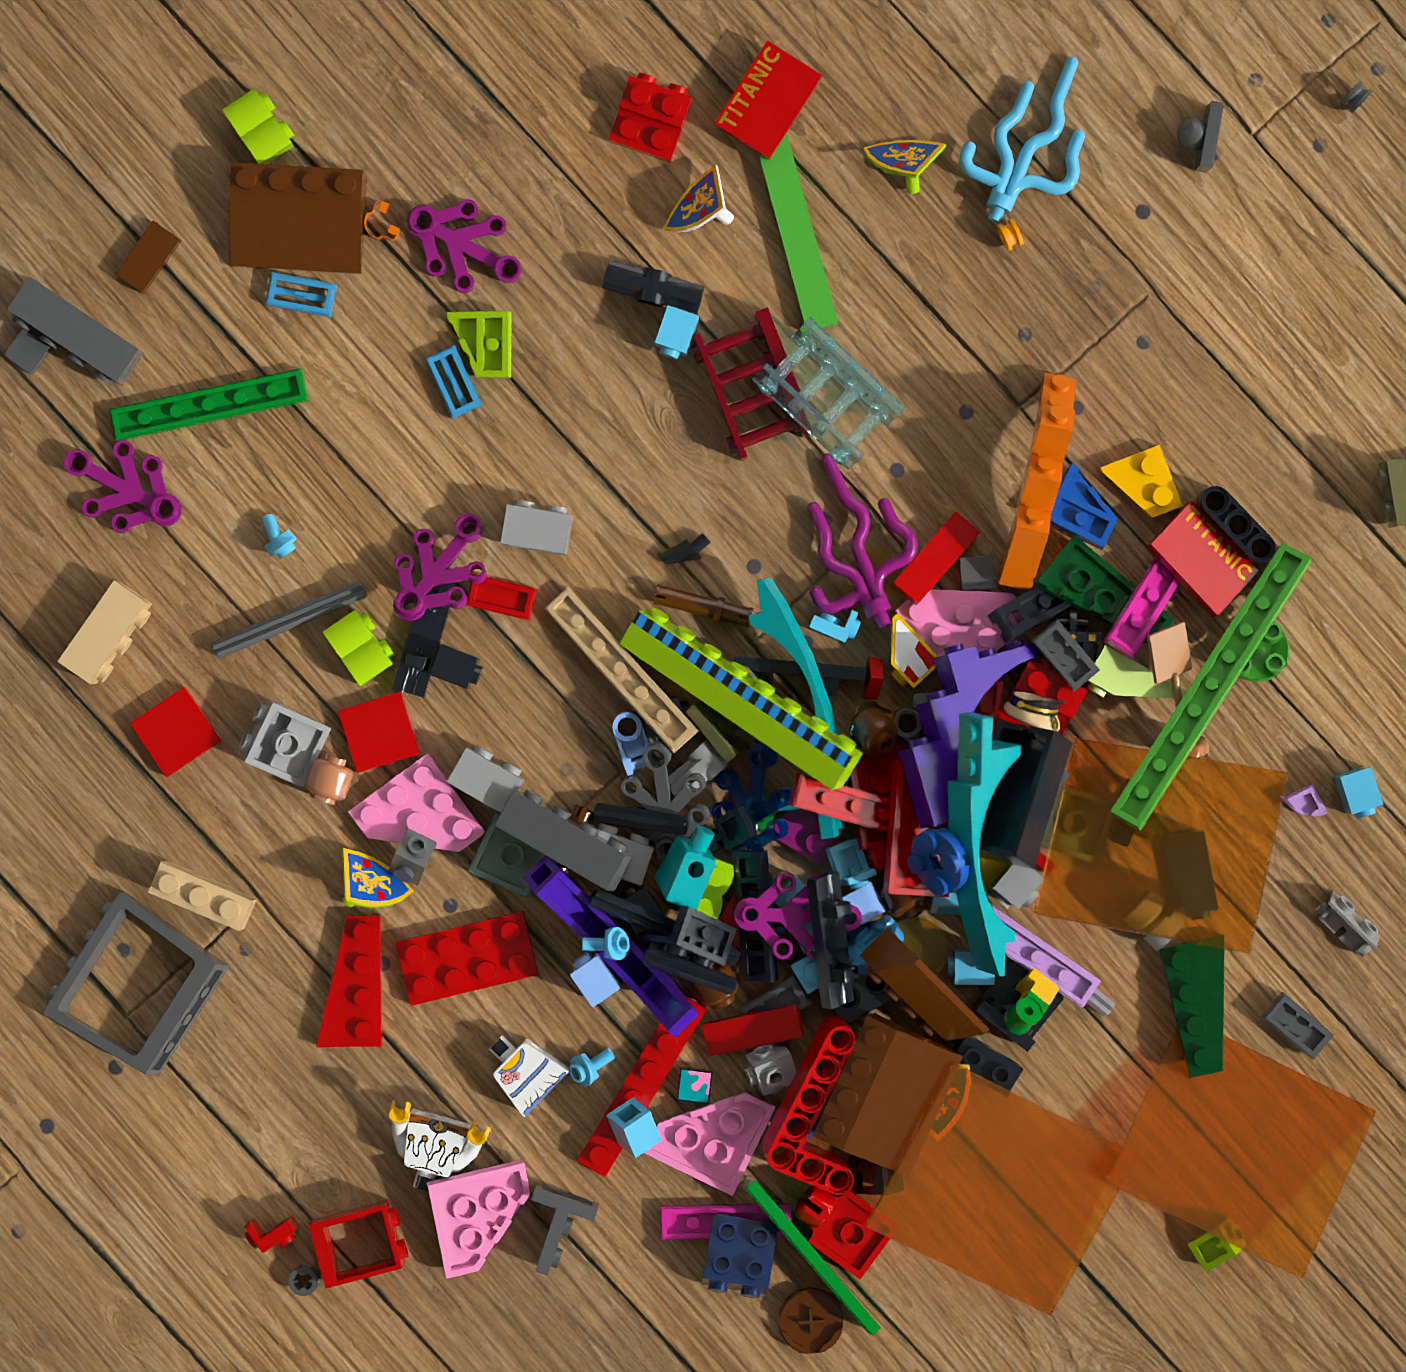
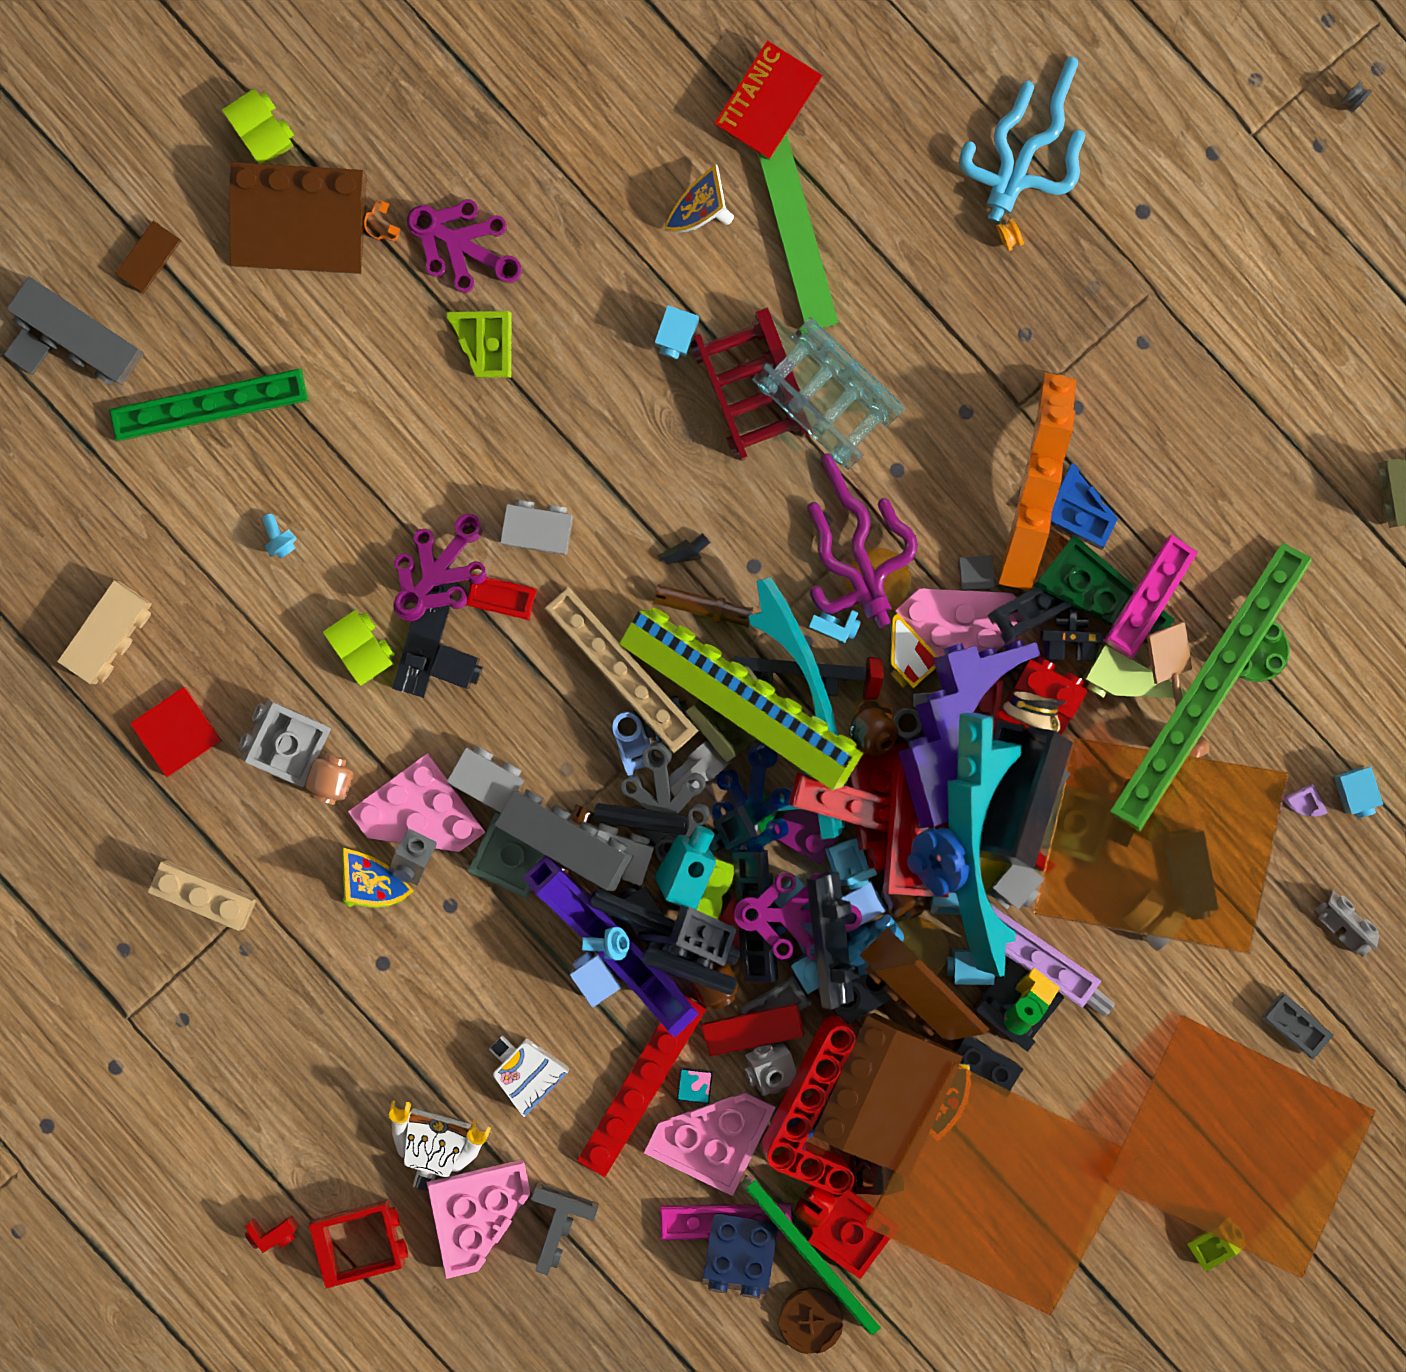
dark grey windscreen [42,892,229,1076] -> none
magenta plant [64,440,182,533] -> none
dark grey axle [212,582,367,658] -> none
dark azure tile [266,272,337,318] -> none
dark grey bush [288,1264,321,1296] -> none
red wing [316,914,383,1048] -> none
red tile [338,691,421,773] -> none
red plate [395,911,539,1006] -> none
dark azure tile [425,345,483,419] -> none
medium azure plate [569,1048,615,1087] -> none
black piece [602,260,705,314] -> none
medium azure brick [607,1097,662,1158] -> none
red plate [609,72,692,163] -> none
shield [863,140,946,194] -> none
red tile [891,511,980,606] -> none
dark grey plate [1032,619,1100,691] -> none
yellow wing [1099,445,1183,518] -> none
tile [1146,501,1258,617] -> none
dark green wing [1159,935,1225,1078] -> none
dark grey tile [1177,101,1224,173] -> none
black beam [1196,486,1276,564] -> none

